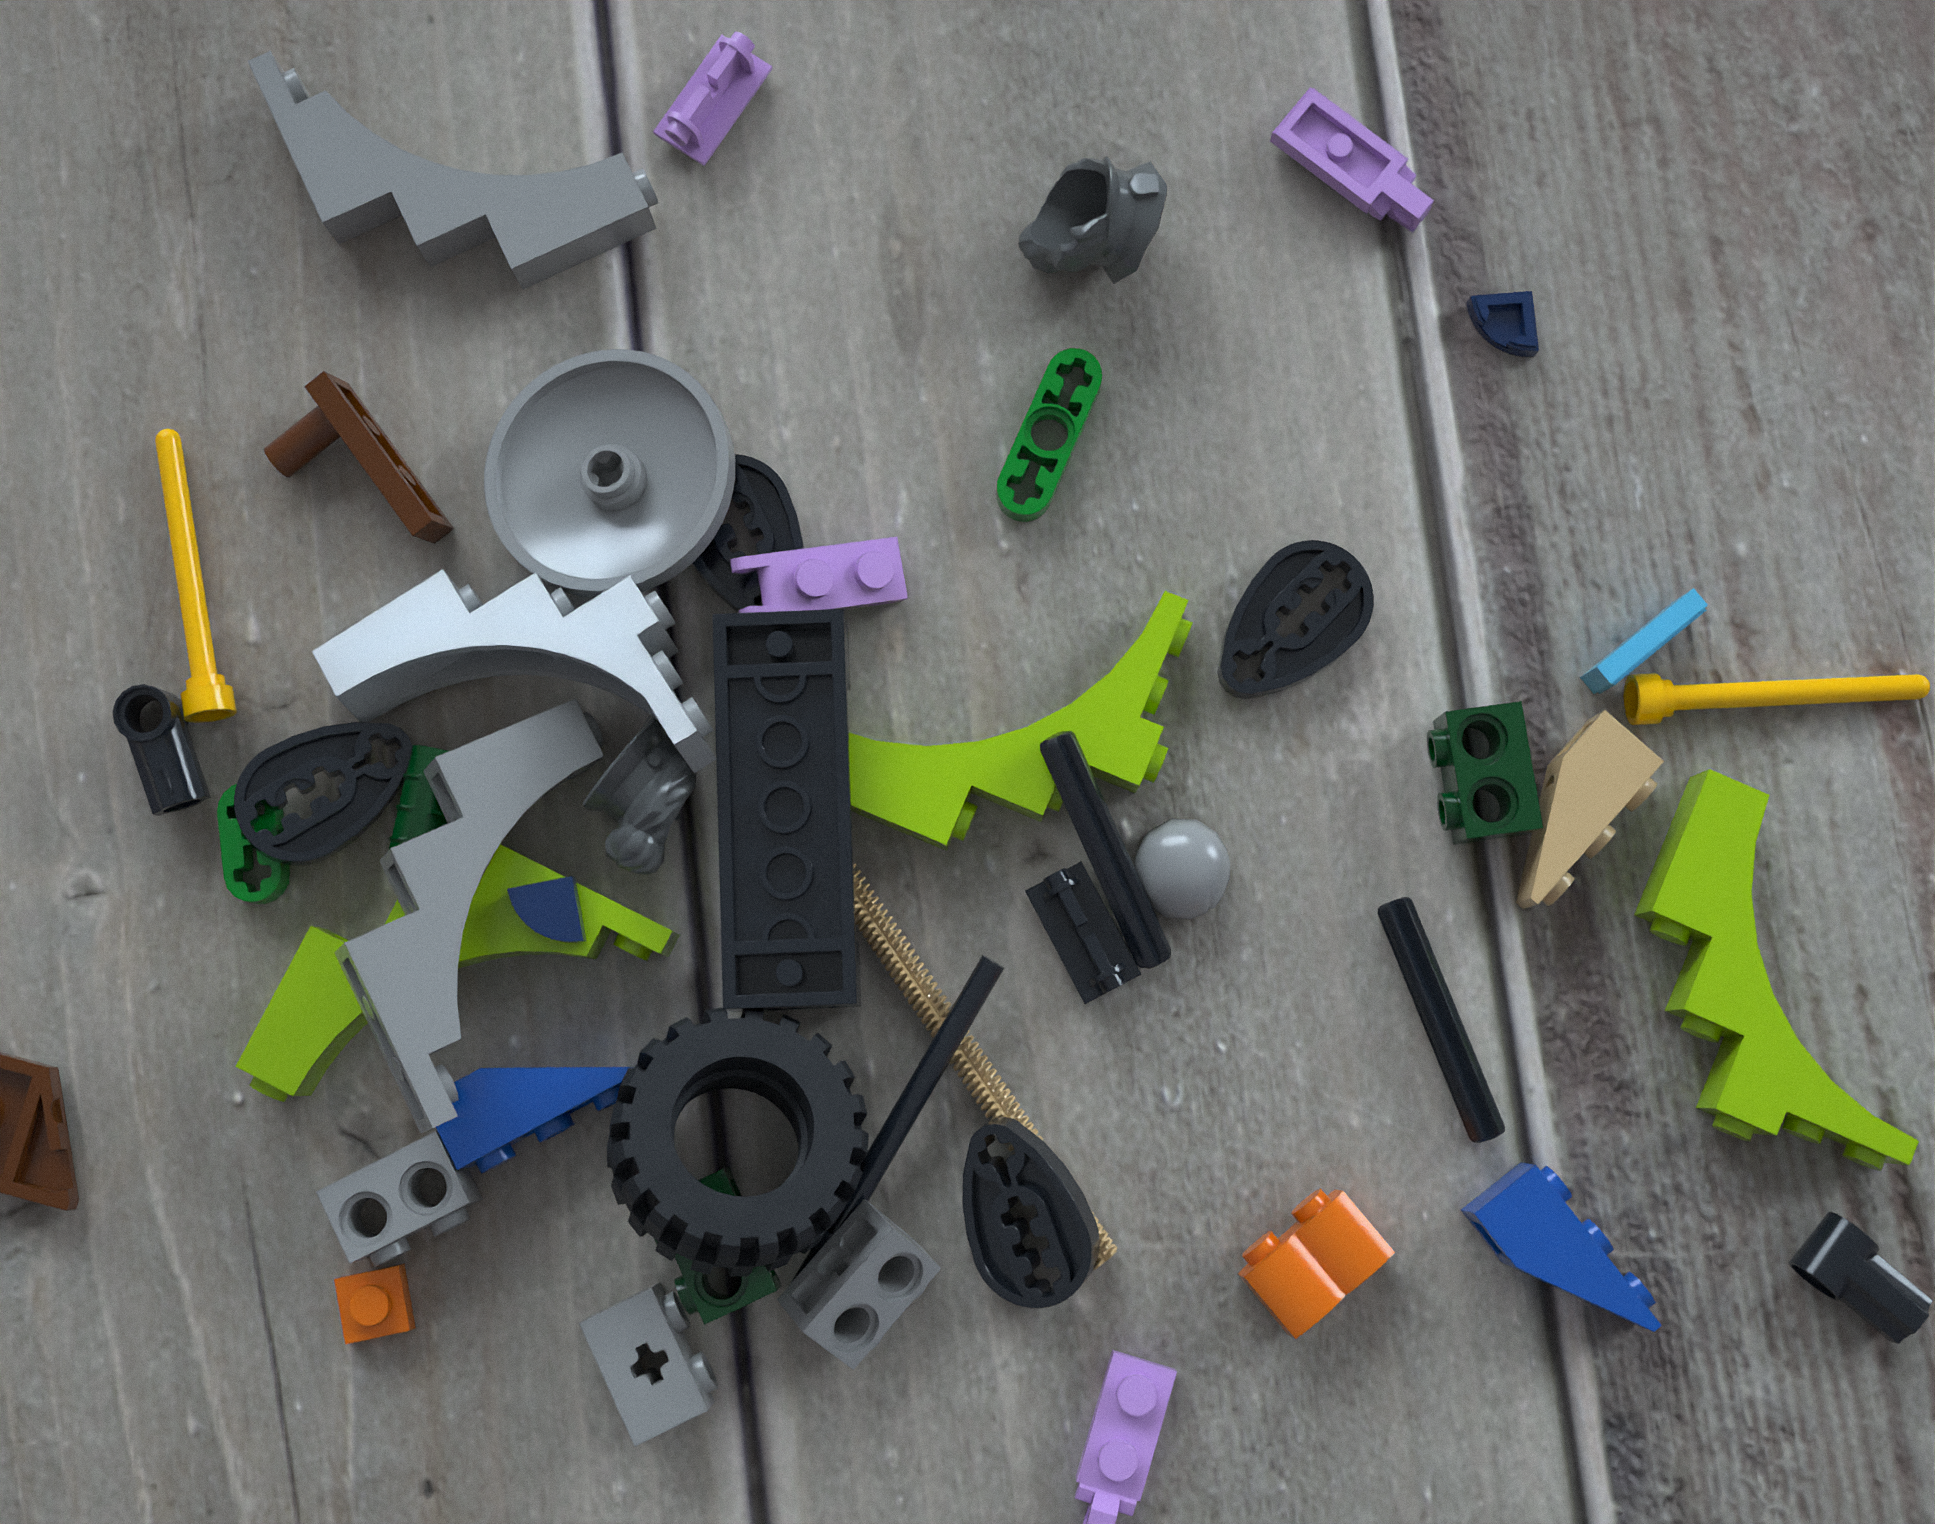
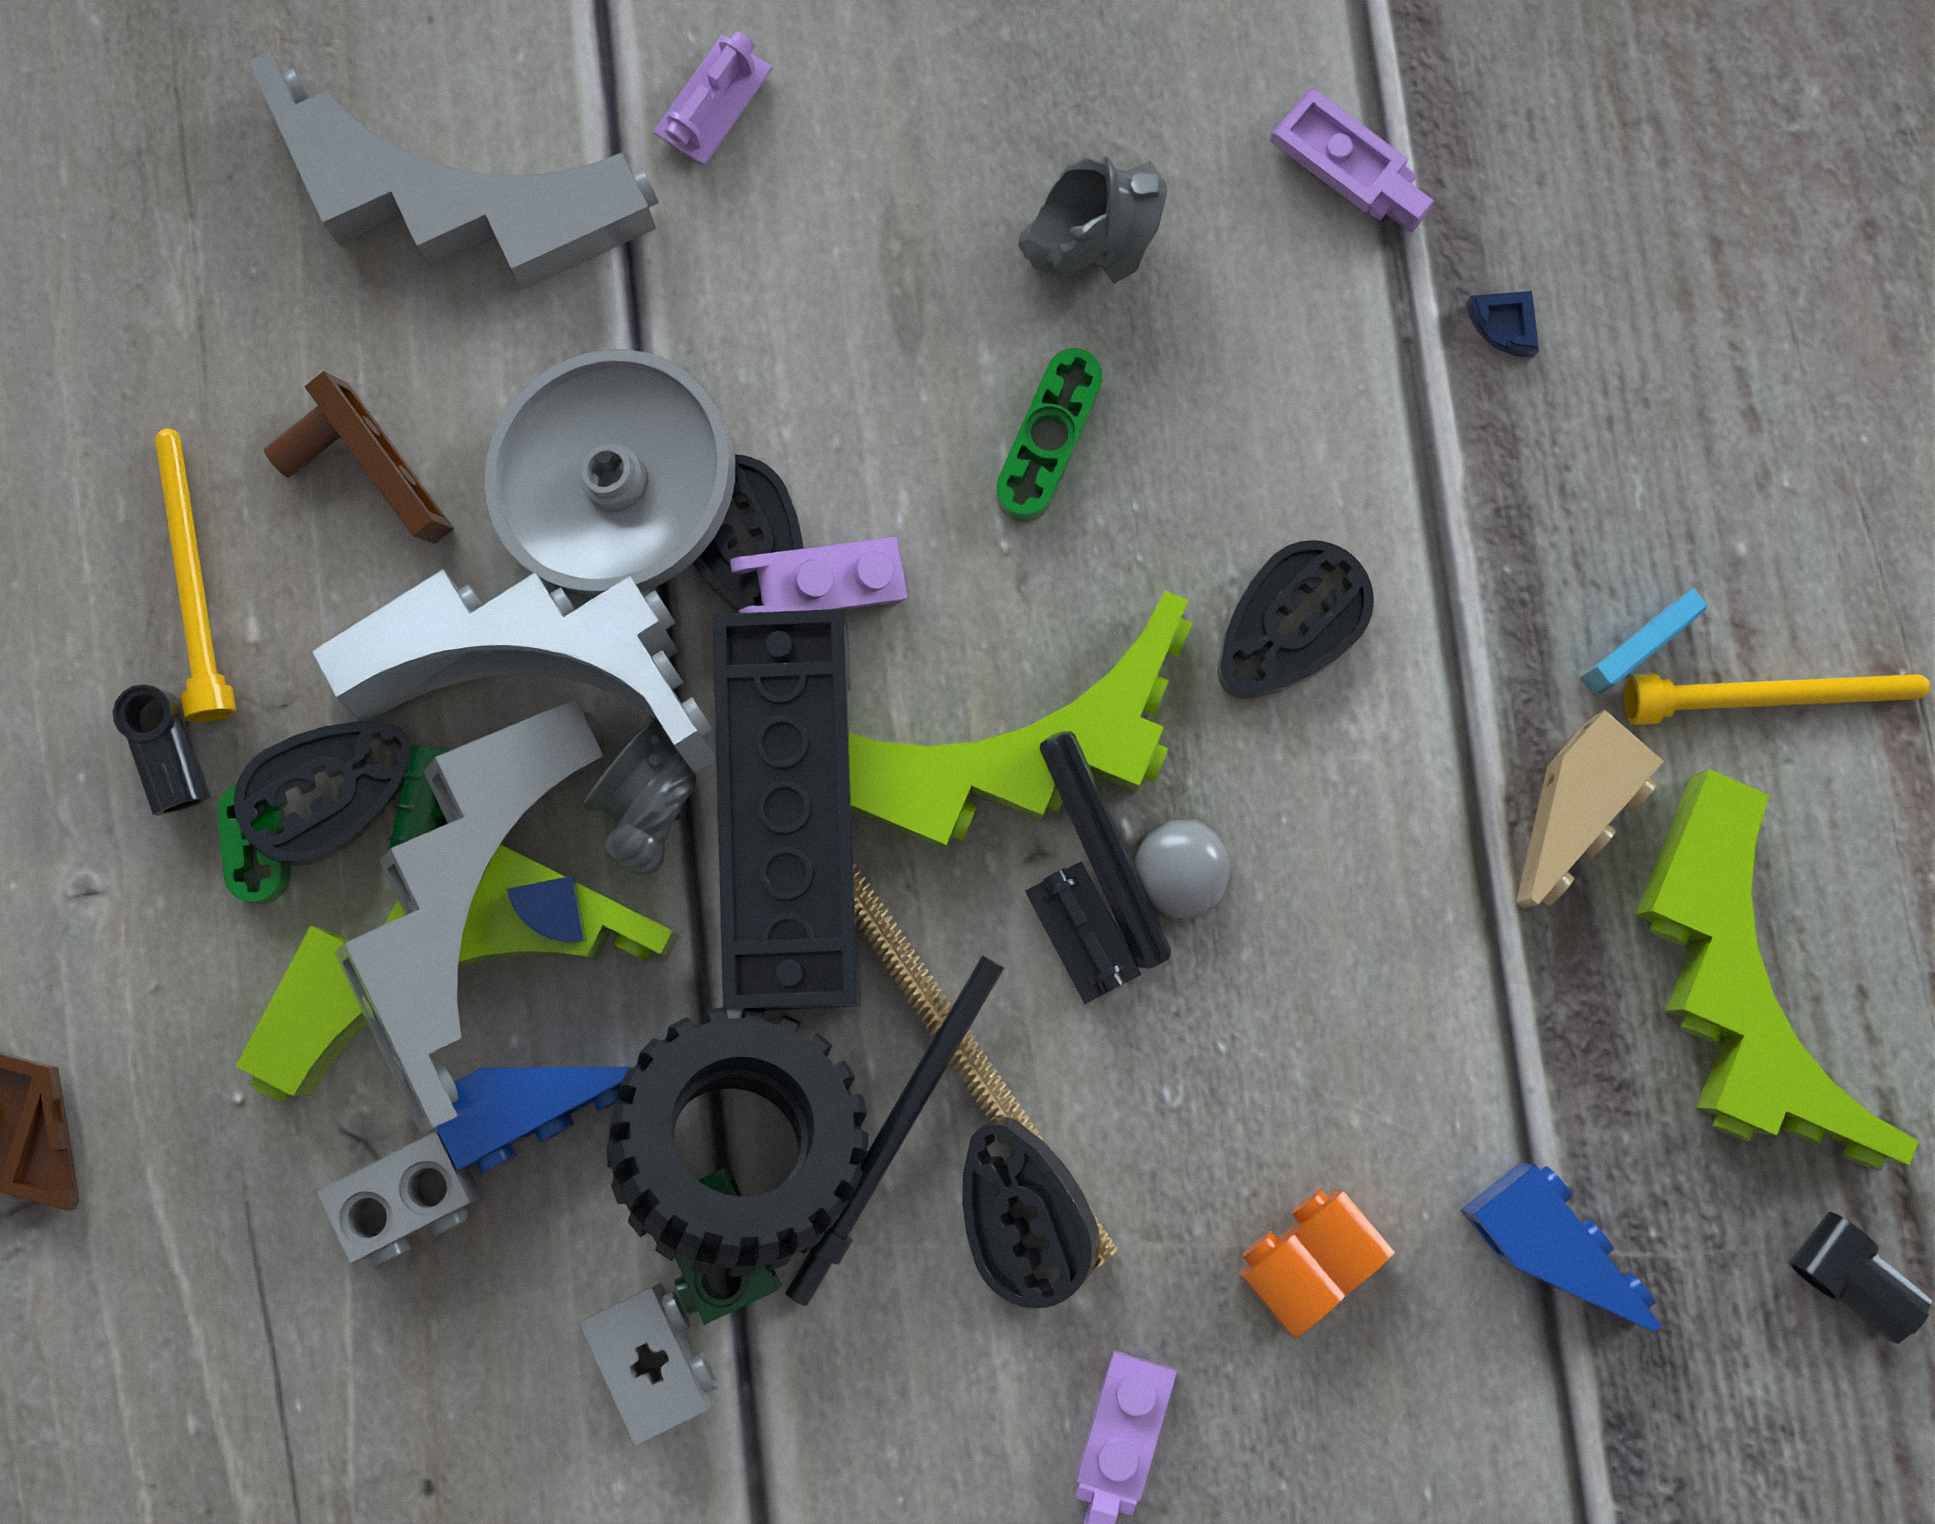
orange plate [334,1263,416,1344] -> none
light grey brick [777,1199,941,1370] -> none
black axle [1377,897,1505,1143] -> none
dark green brick [1427,701,1543,845] -> none

